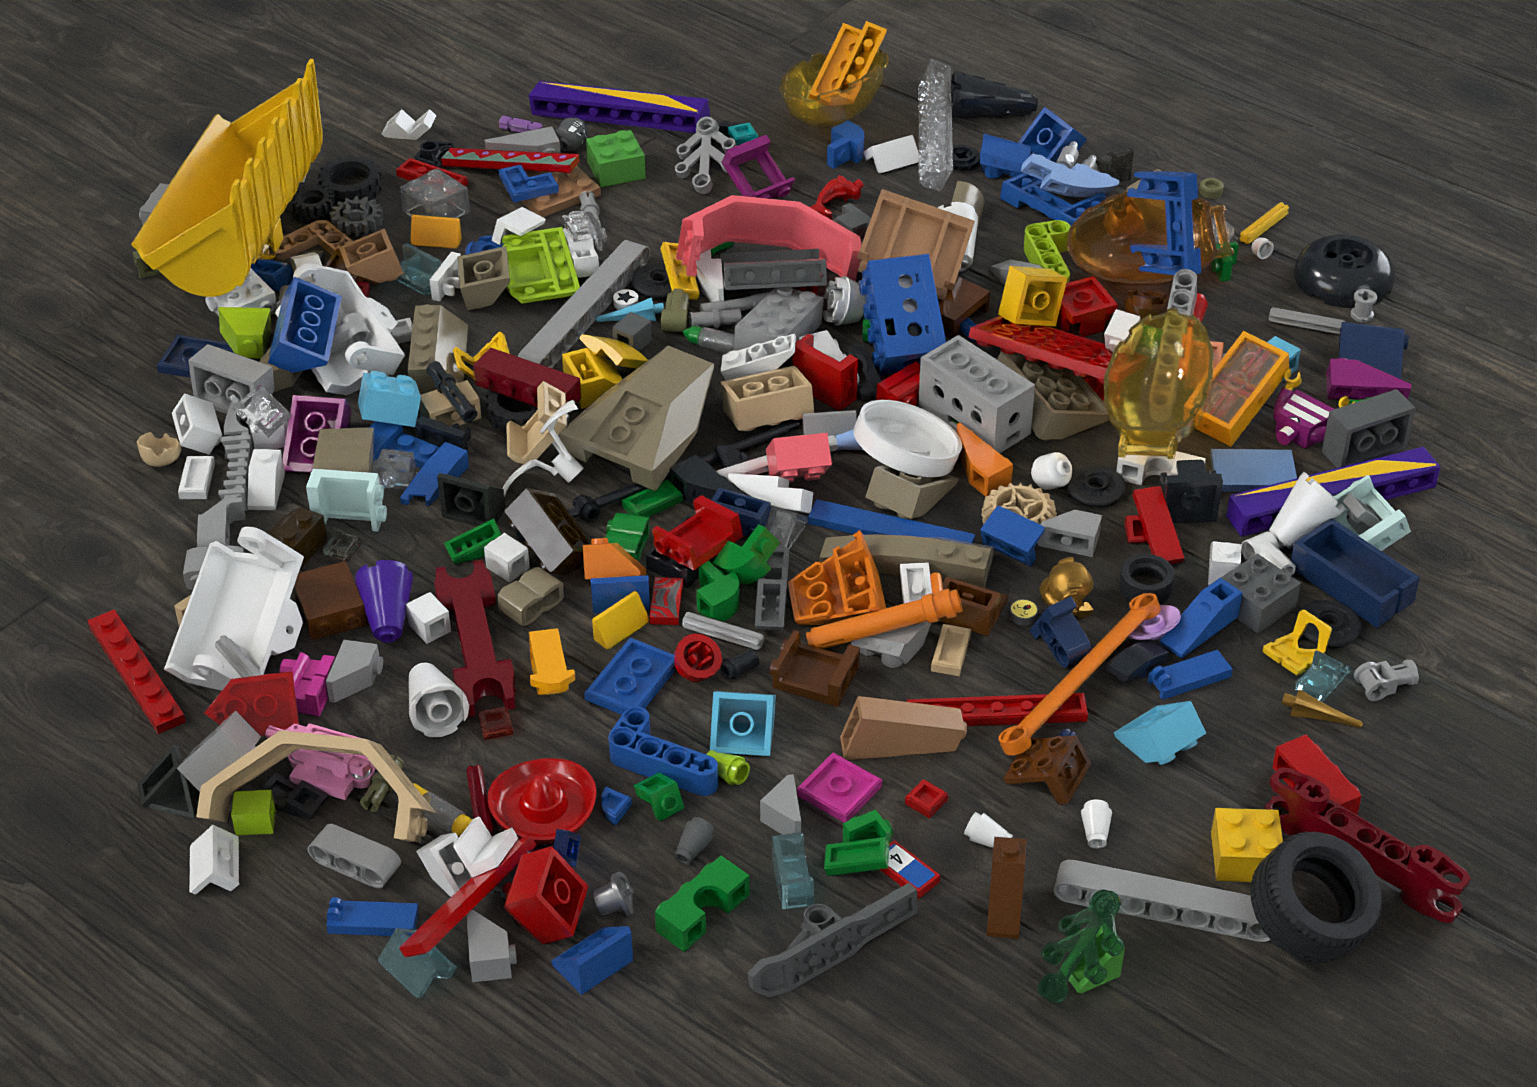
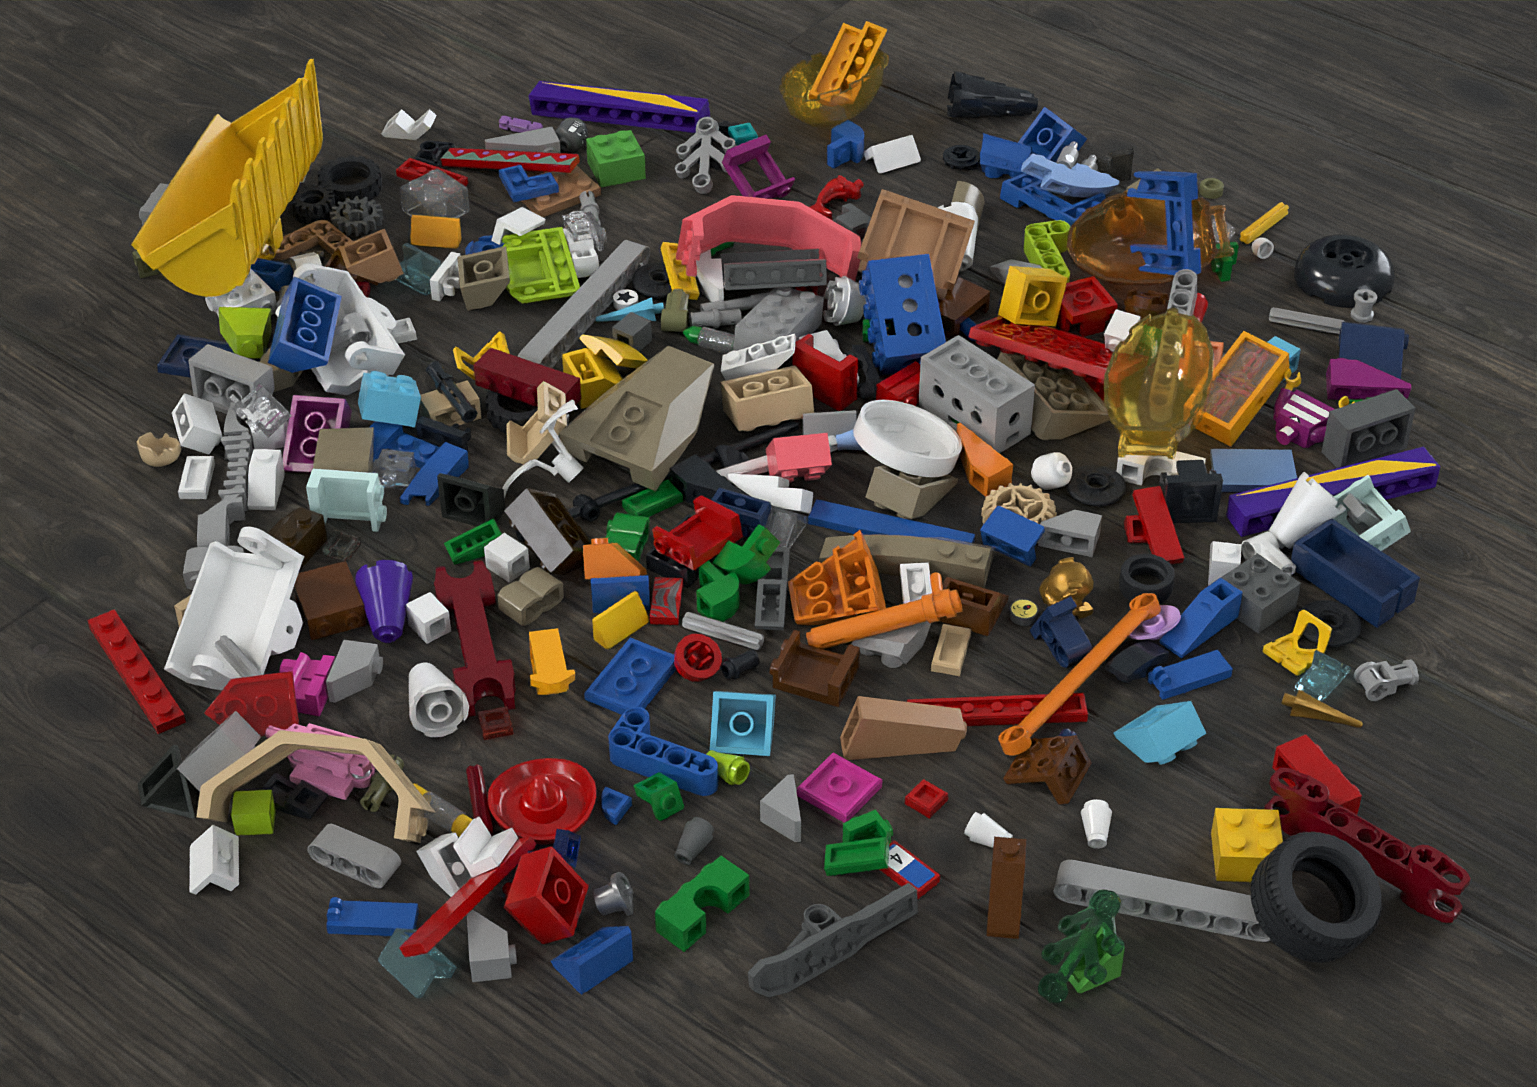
dark tan slope [408,304,469,394] -> none
clear light blue panel [772,833,814,909] -> none
clear brick [918,58,953,192] -> none

